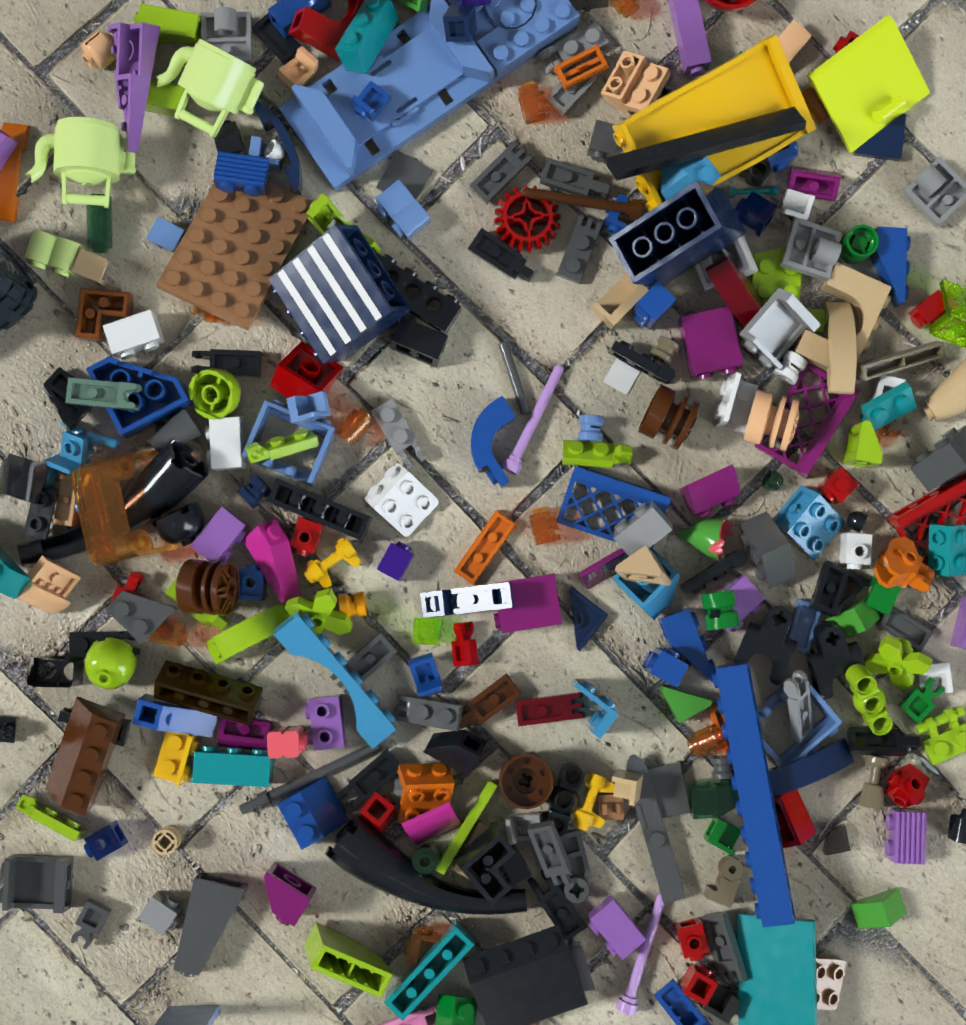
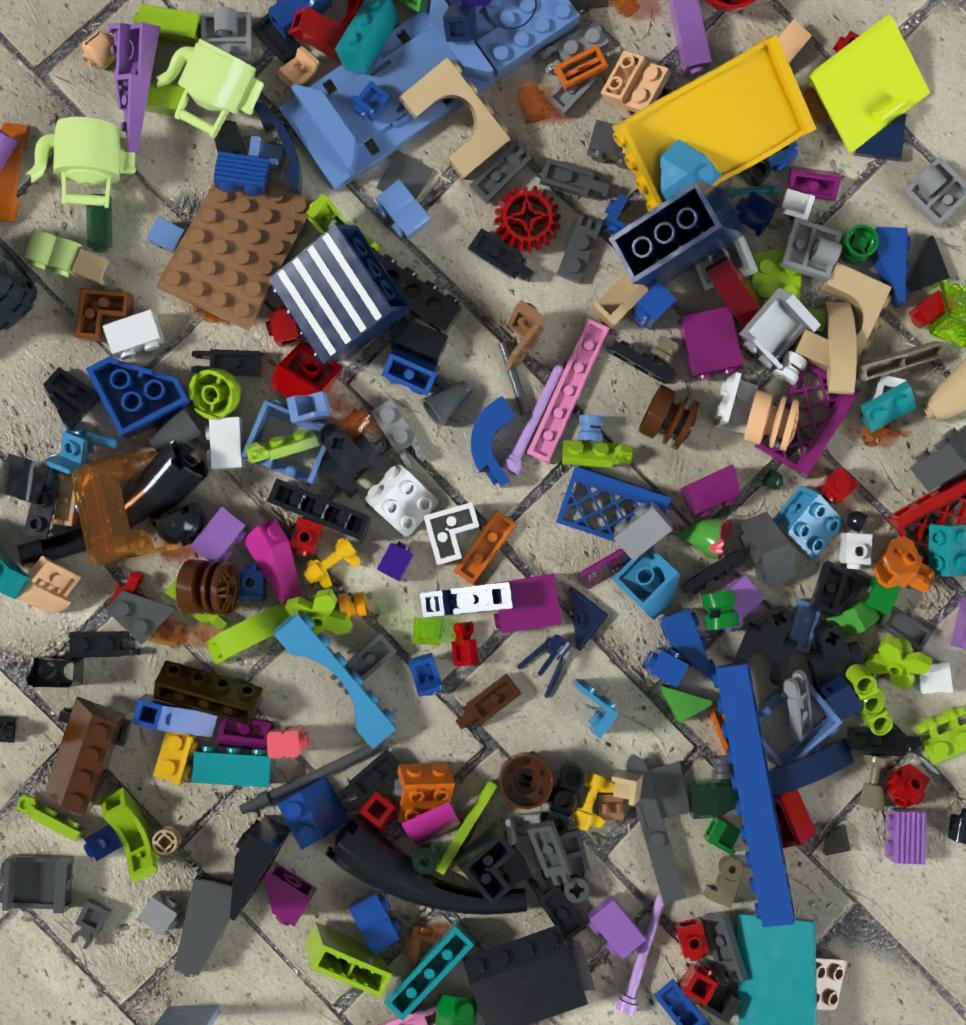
sand green plate [65,377,142,411] -> none
lime cylinder [84,637,138,690] -> none
dark blue wheel [237,474,271,509] -> none
white hinge [264,139,285,162] -> none
medium lavender brick [305,694,347,751] -> none
dark grey hinge [395,695,463,731] -> none
black slope [424,729,487,777] -> none
dark red hinge [515,692,586,726] -> none
reddish brown piece [522,188,643,220] -> none
clear orange brick [529,507,561,546] -> none
white sticker [603,358,640,395] -> none
black tile [606,107,806,181] -> none
tan slope [615,545,672,586] -> none
clear orange brick [687,724,727,757] -> none
lime tile [843,420,883,468] -> none
bright green slope [850,887,907,929] -> none
green plate [898,677,945,724] -> none
none -> lime arch [100,787,160,883]
none -> black slope [230,815,291,921]
none -> red brick [266,306,302,347]
none -> black piece [319,423,389,499]
none -> blue brick [349,890,403,954]
none -> blue brick [381,347,440,396]
none -> tan arch [399,58,510,179]
none -> dark grey piece [421,376,472,427]
none -> white brick [423,502,479,565]
none -> medium nougat bracket [505,300,545,371]
none -> dark blue plant [517,634,572,698]
none -> bright pink tile [526,318,610,464]
none -> dark blue panel [820,675,863,722]
none -> black tile [907,235,950,293]

